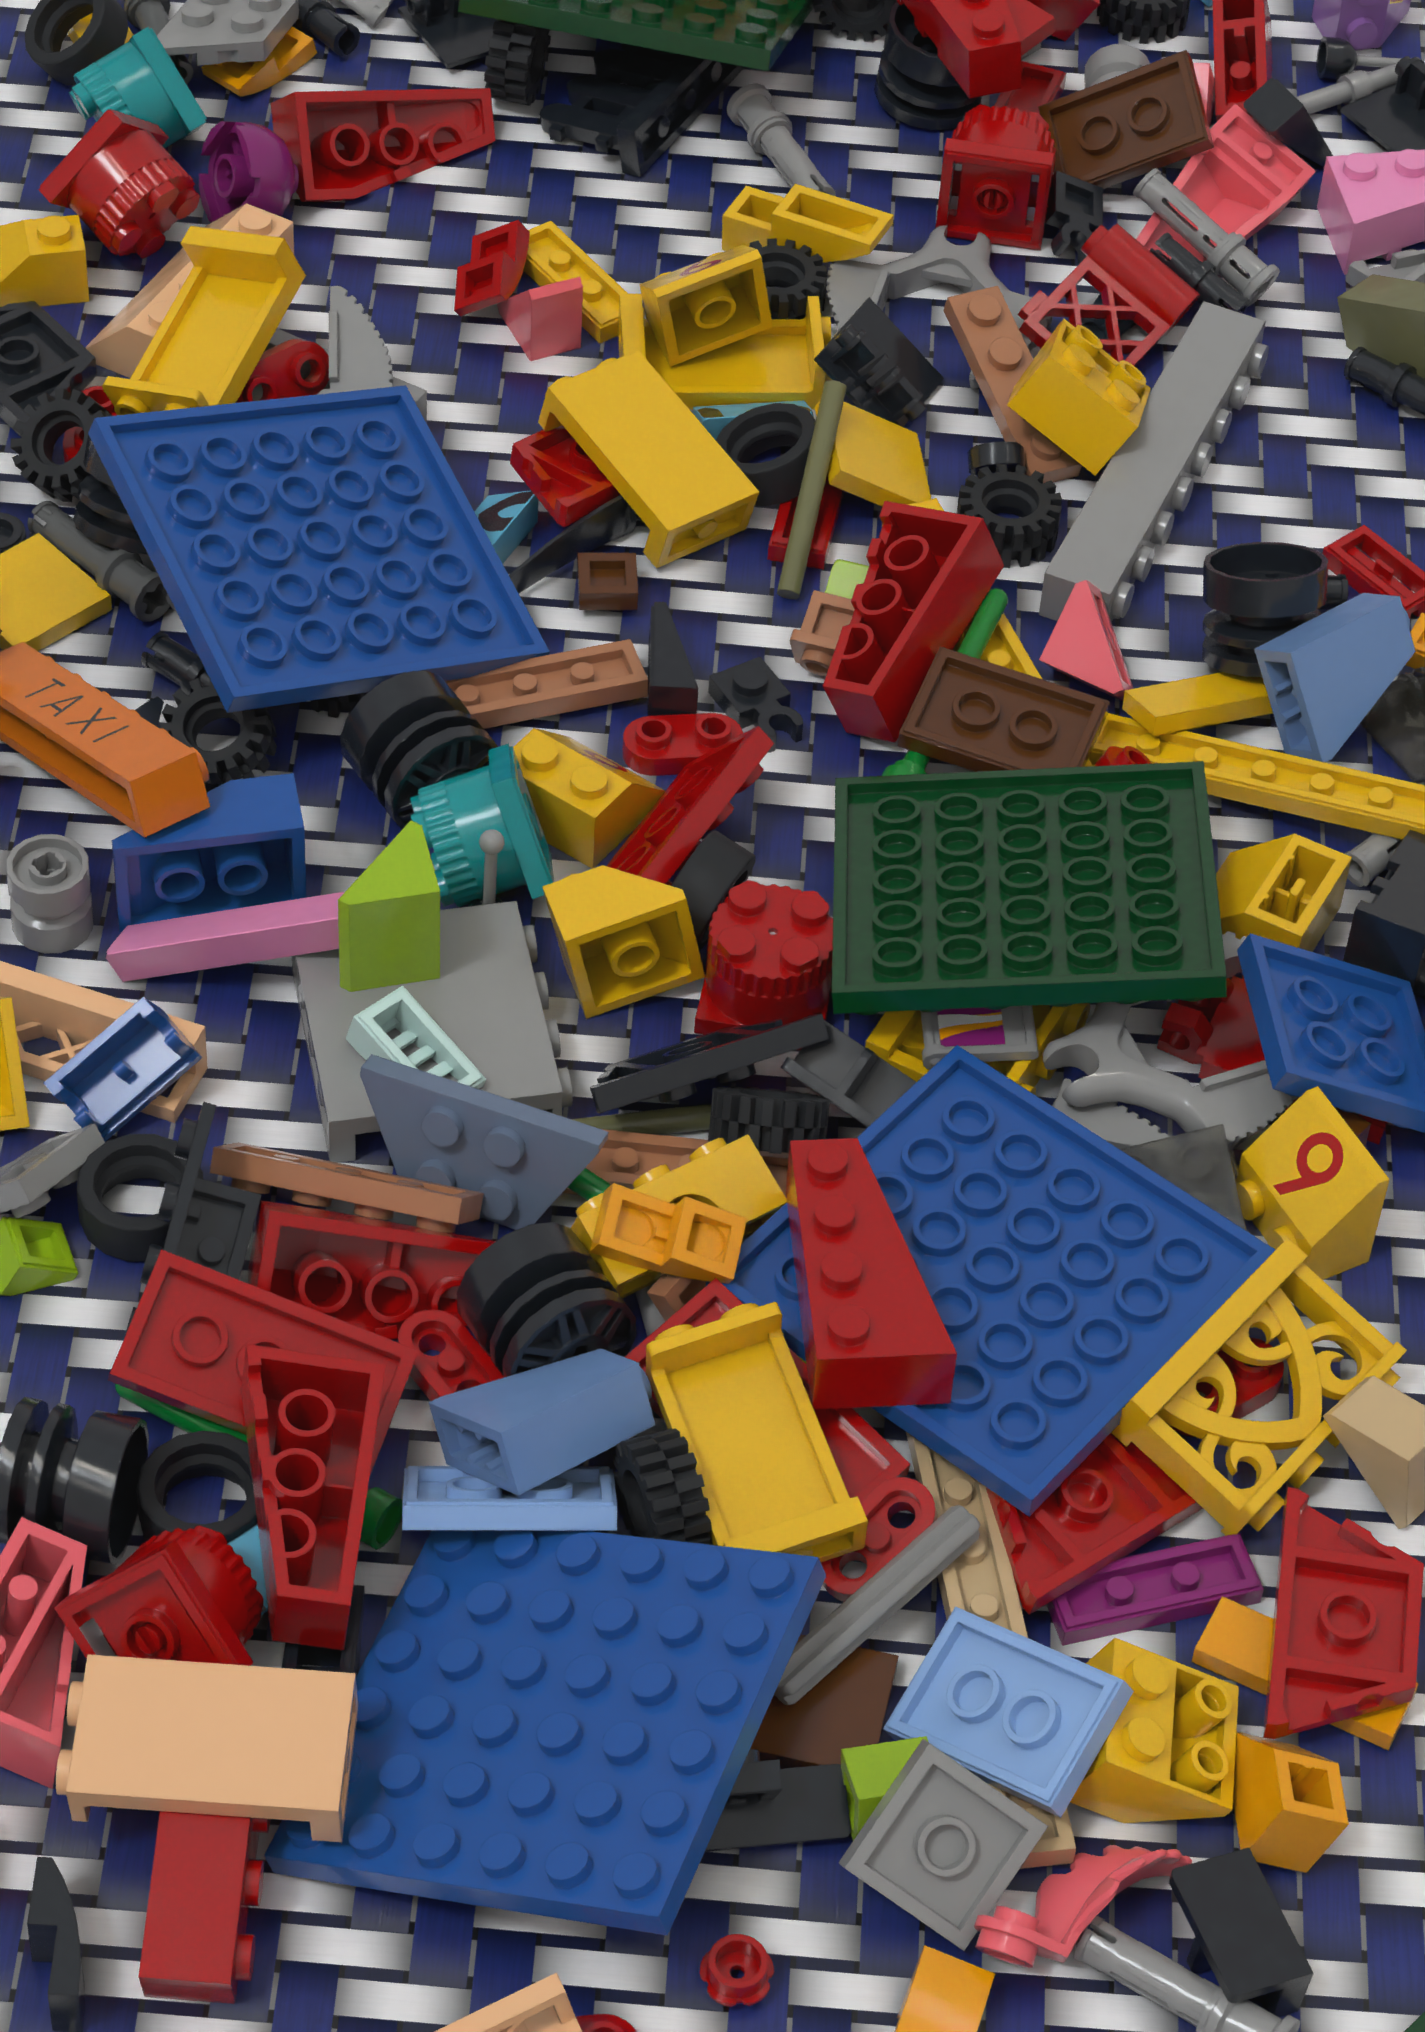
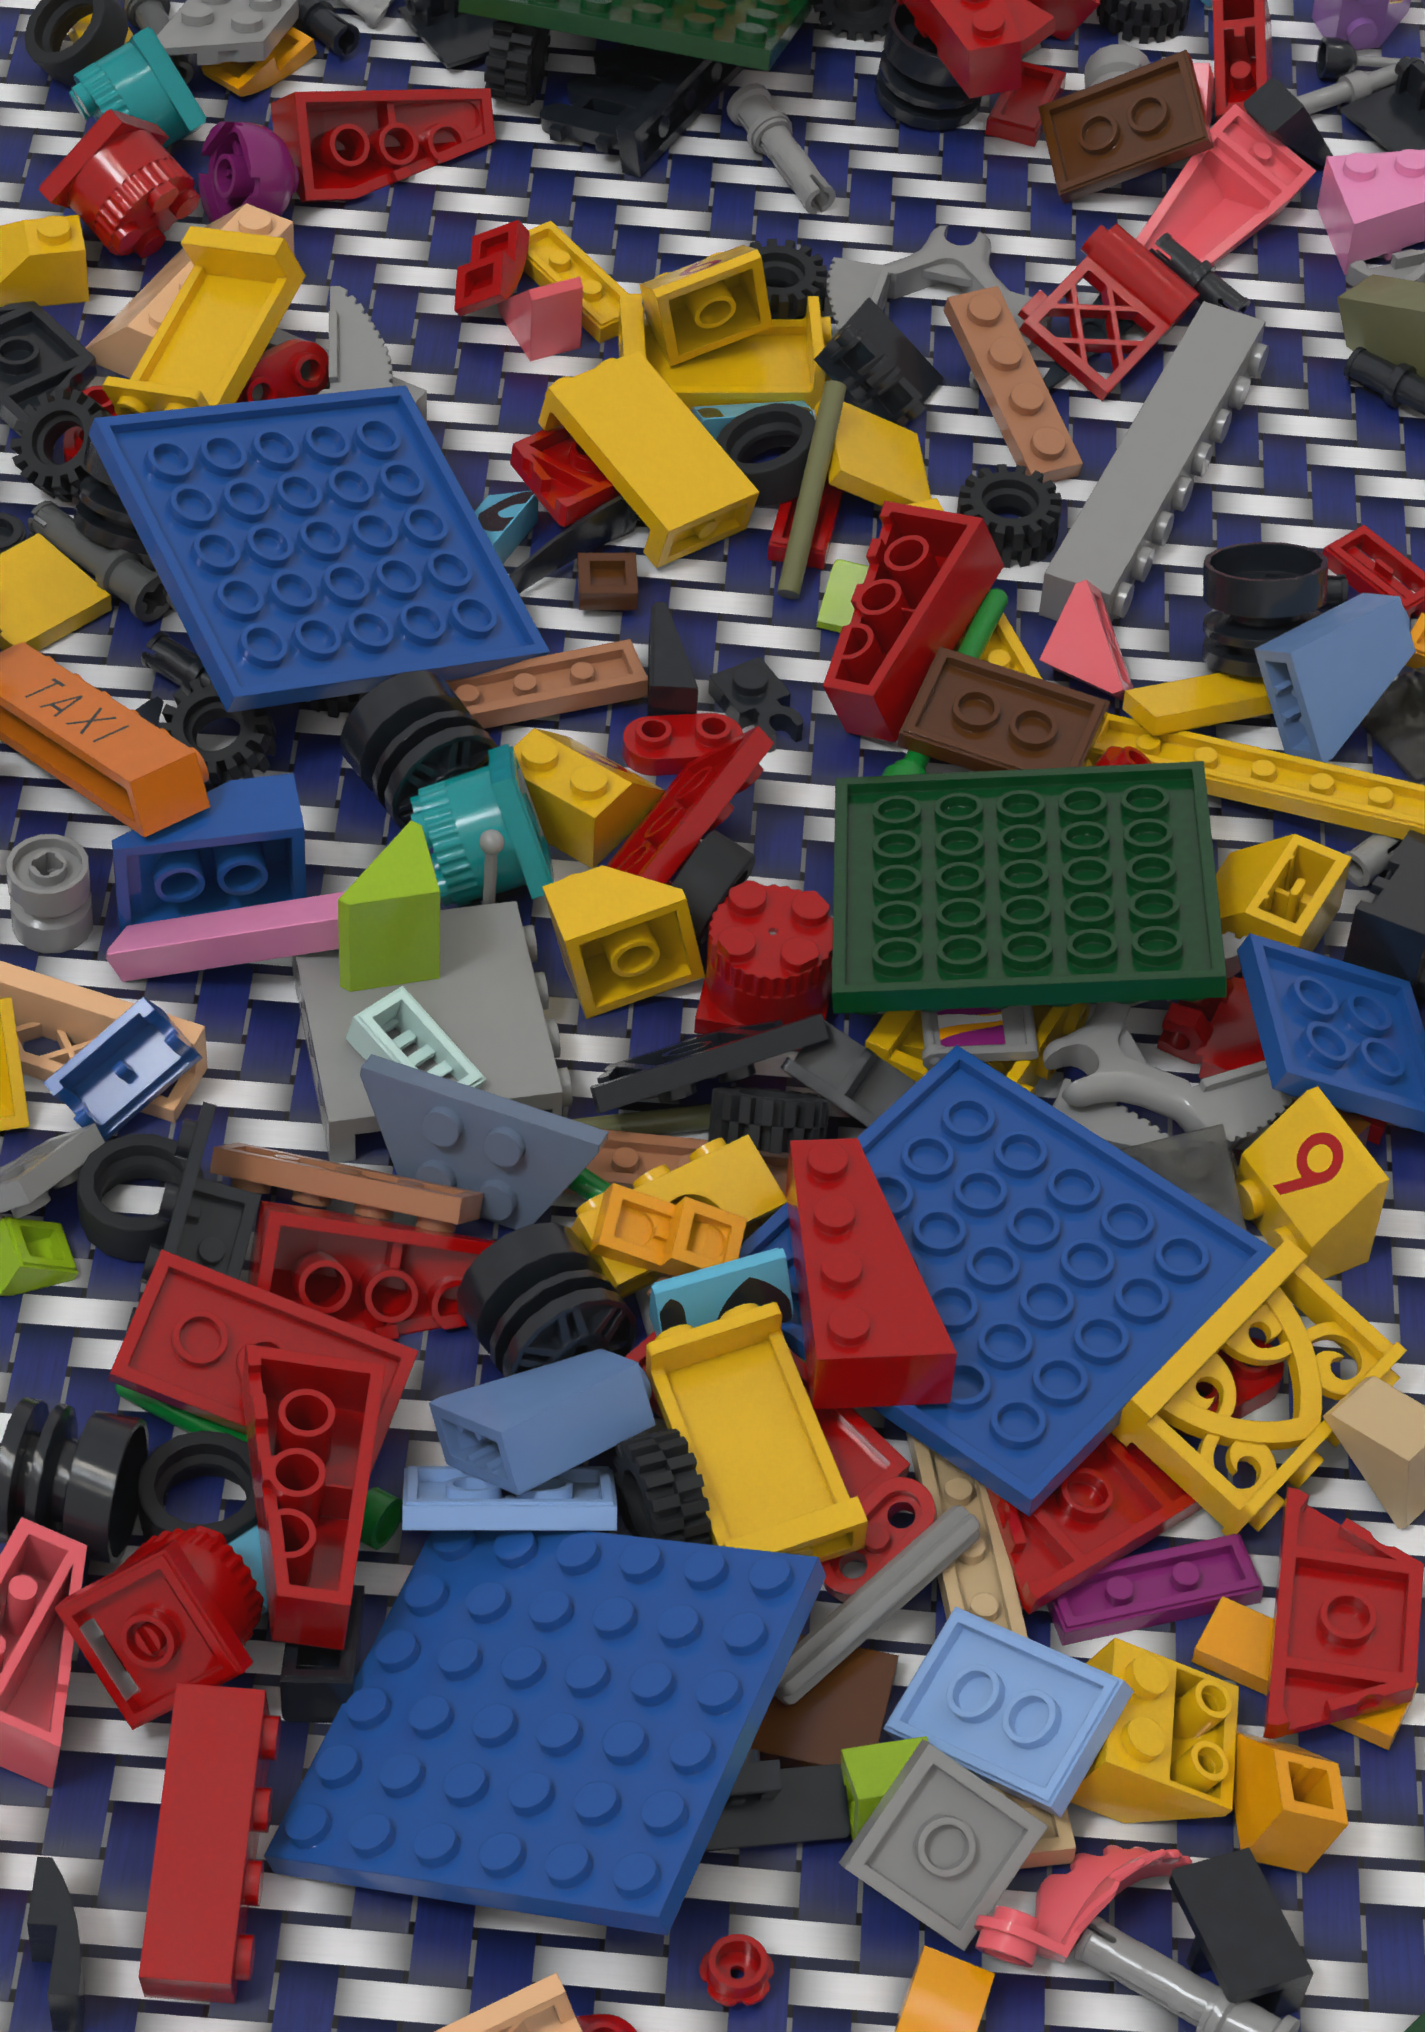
light nougat panel [56,1654,358,1842] -> none
red plate [398,1309,504,1401] -> none
yellow slope [722,184,894,263] -> none
nougat bracket [789,590,855,676] -> none
red piece [936,104,1056,251] -> none
black tile [967,441,1025,476] -> none
yellow slope [1007,319,1151,476] -> none
black plate [1045,170,1103,264] -> none
light grey pin [1133,168,1280,306] -> none
none -> medium azure slope [649,1248,793,1336]

